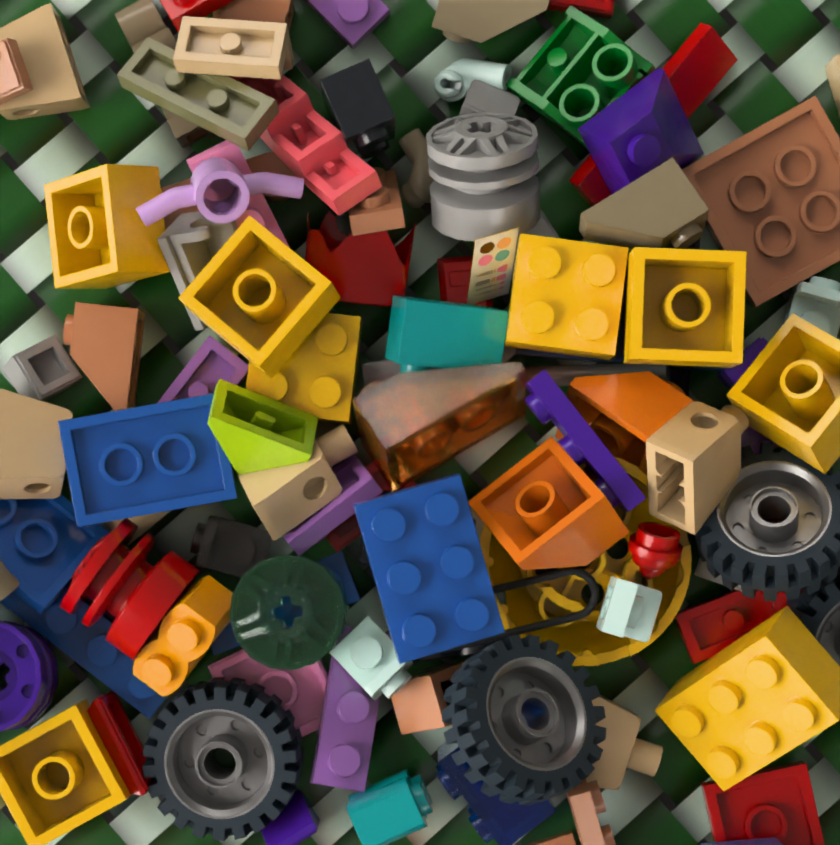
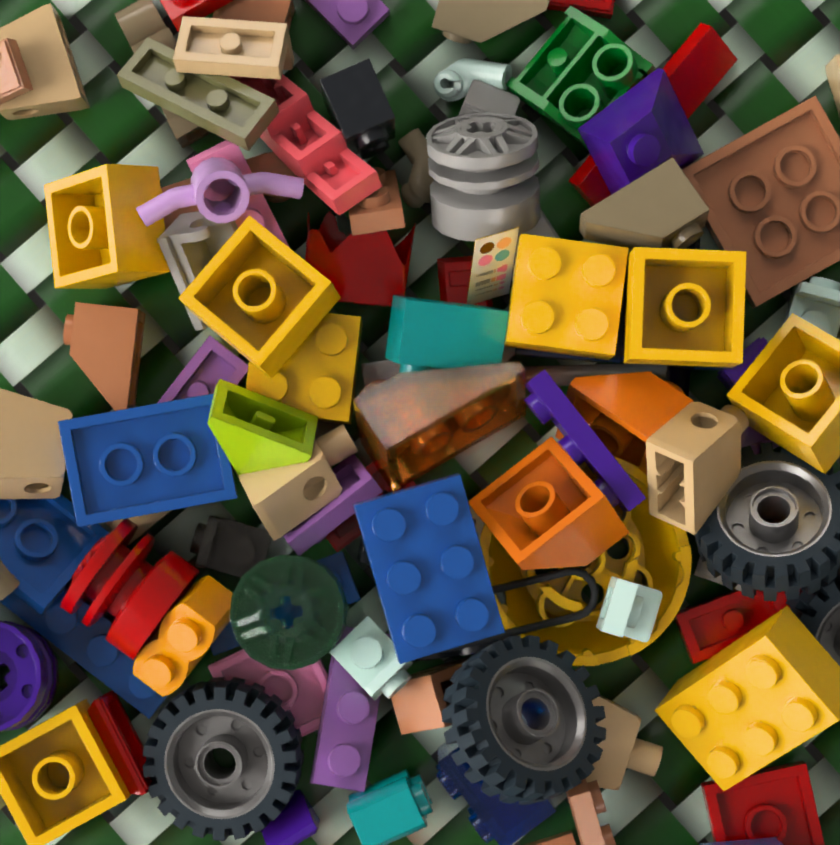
light grey slope [4,334,83,402] -> none
red plate [628,522,683,580] -> none

